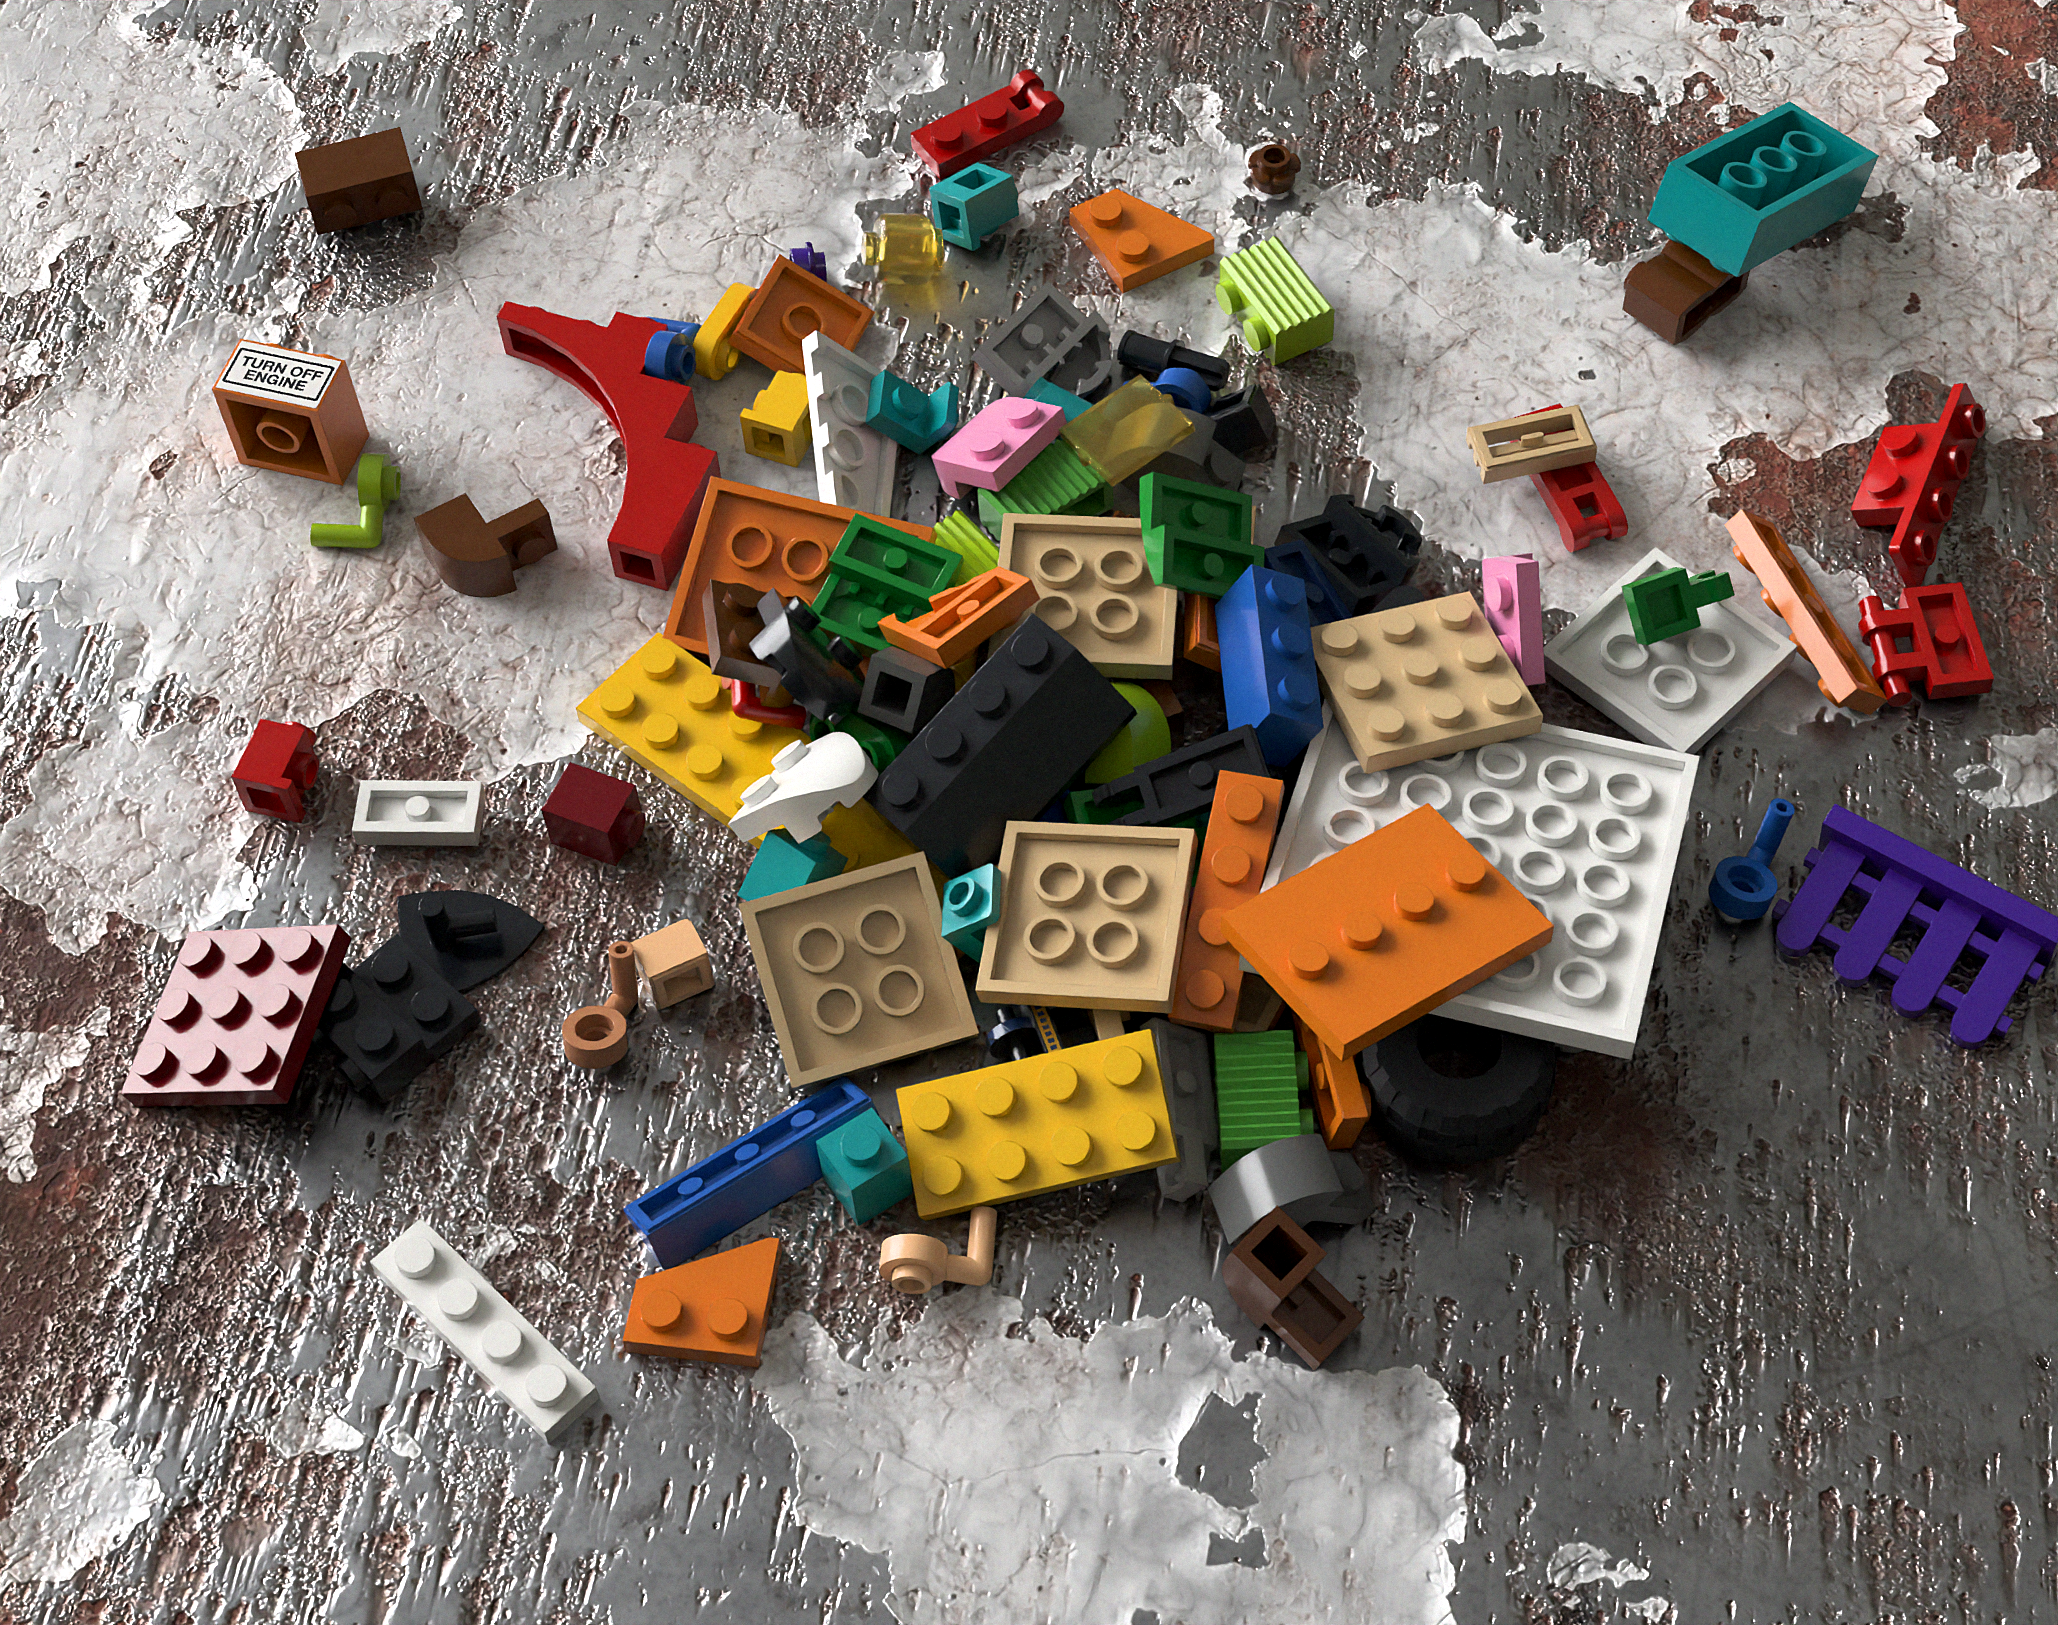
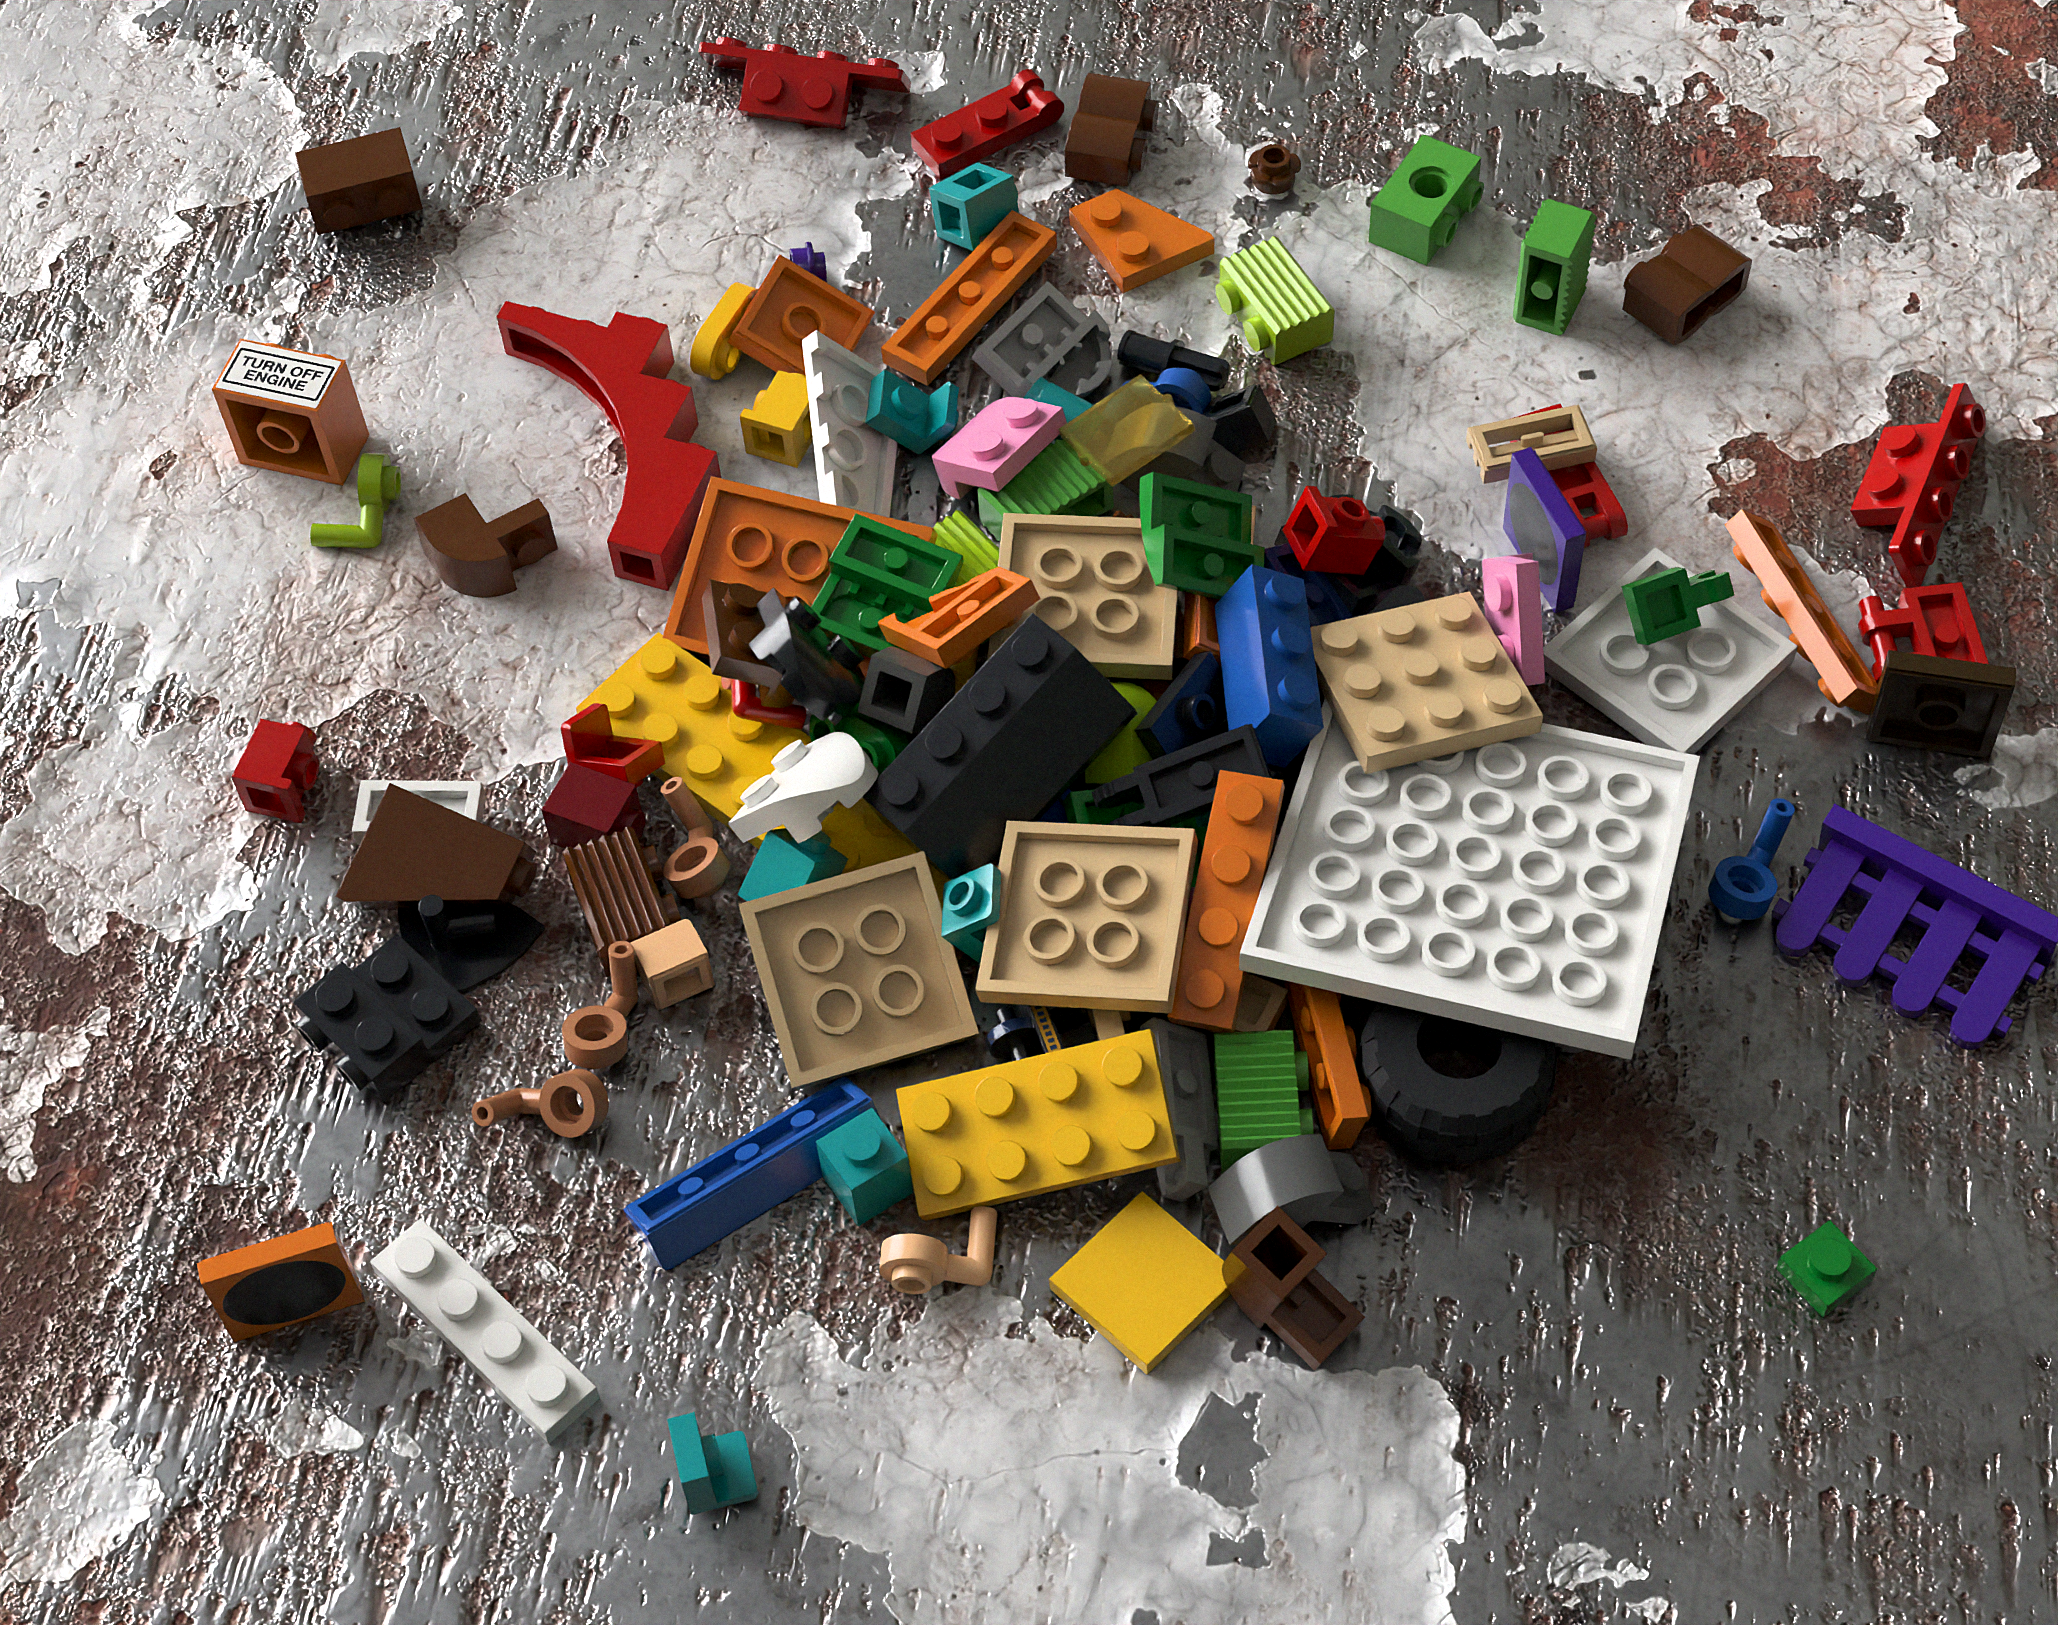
plate [120,924,352,1107] -> none
orange wing [622,1237,782,1368] -> none
blue plate [645,316,702,385] -> none
clear yellow head [861,213,944,286] -> none
orange plate [1220,803,1554,1062] -> none
teal brick [1647,101,1879,277] -> none
none -> tile [197,1222,365,1342]
none -> reddish brown slope [335,783,537,910]
none -> nougat plate [472,1069,609,1138]
none -> red bracket [561,703,666,788]
none -> reddish brown brick [562,827,681,977]
none -> nougat plate [661,777,730,899]
none -> teal bracket [667,1412,758,1515]
none -> red bracket [698,37,911,130]
none -> orange plate [881,210,1057,386]
none -> yellow tile [1049,1191,1231,1375]
none -> reddish brown brick [1064,73,1159,187]
none -> black plate [1135,651,1227,760]
none -> red brick [1282,486,1385,575]
none -> bright green brick [1368,134,1484,266]
none -> dark purple tile [1503,447,1586,613]
none -> bright green brick [1513,199,1597,336]
none -> green plate [1776,1220,1877,1318]
none -> dark brown tile [1865,650,2016,758]

